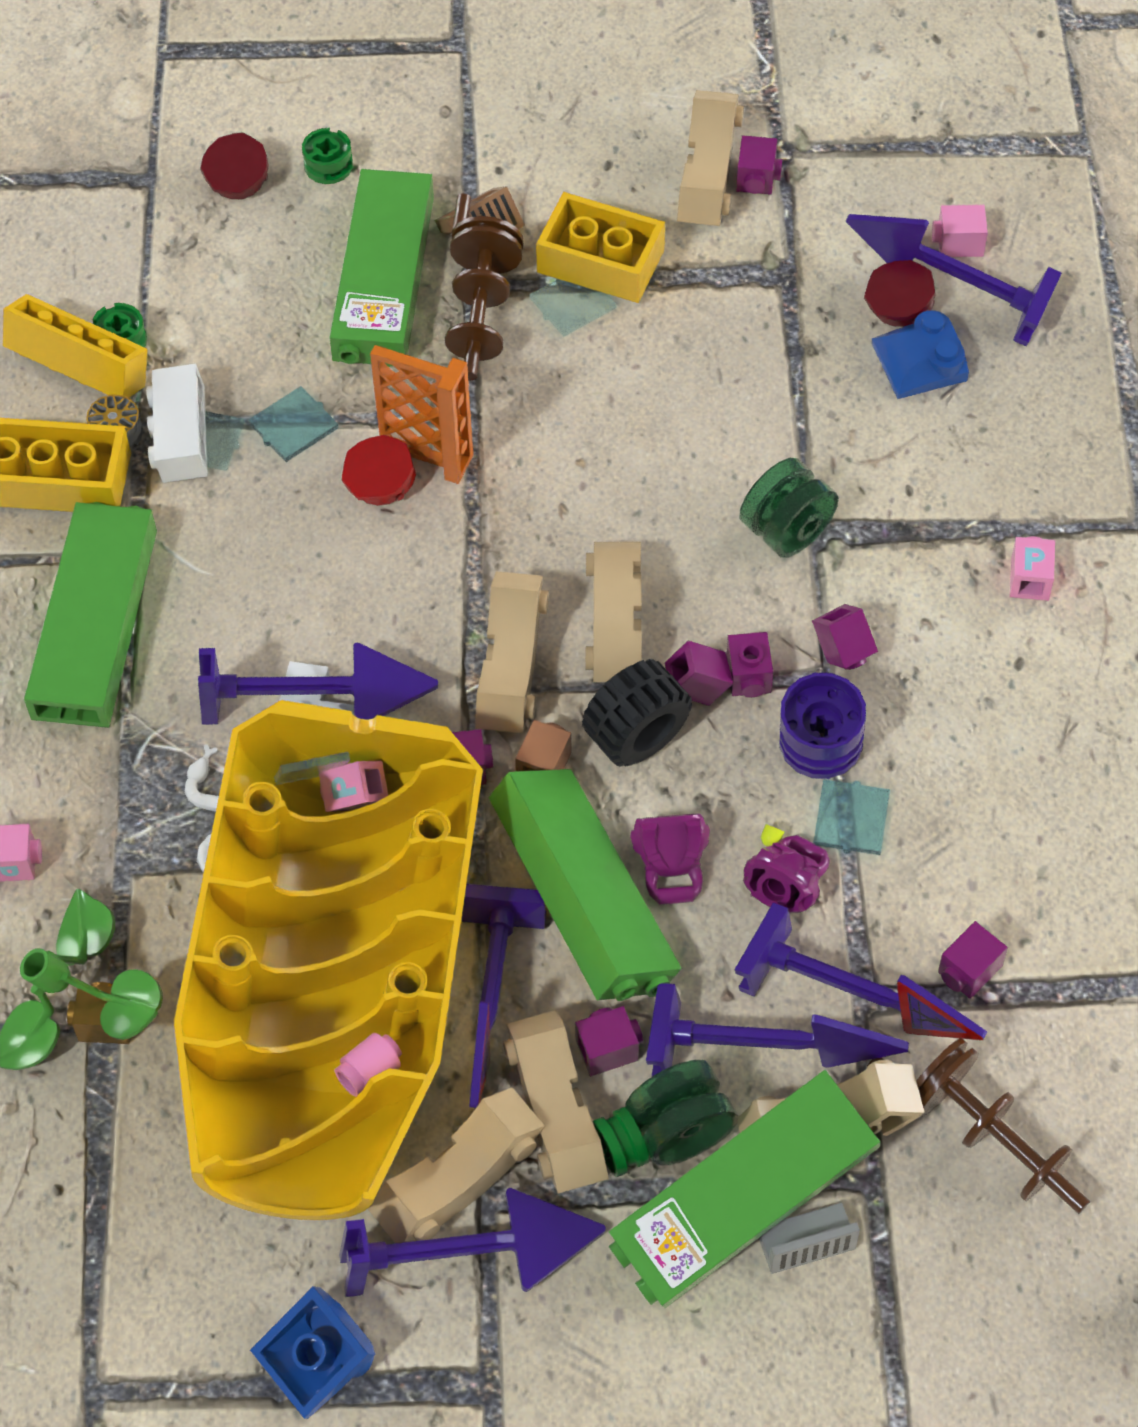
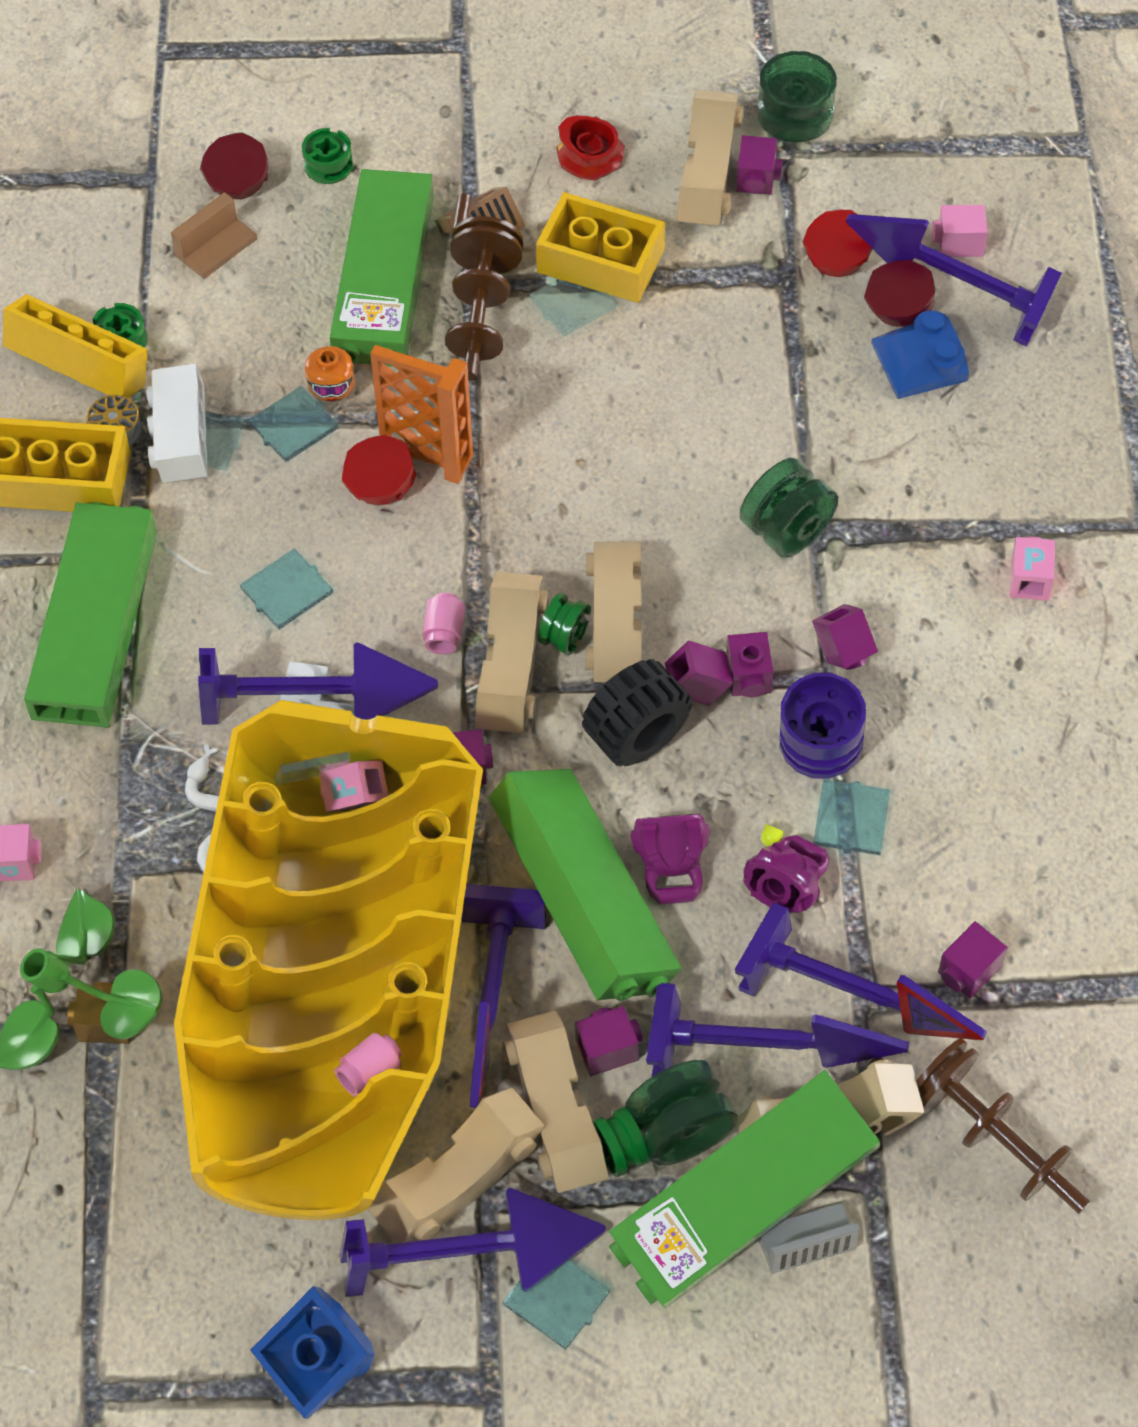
nougat brick [515,720,572,771] -> none
none -> medium nougat panel [171,192,257,279]
none -> clear light blue piece [240,548,333,630]
none -> orange head [304,346,355,402]
none -> bright pink brick [422,593,466,654]
none -> clear light blue piece [503,1261,610,1350]
none -> green wheel [538,593,591,656]
none -> red hat [556,115,625,181]
none -> clear green wheel [757,51,837,142]
none -> red hat [803,209,872,277]

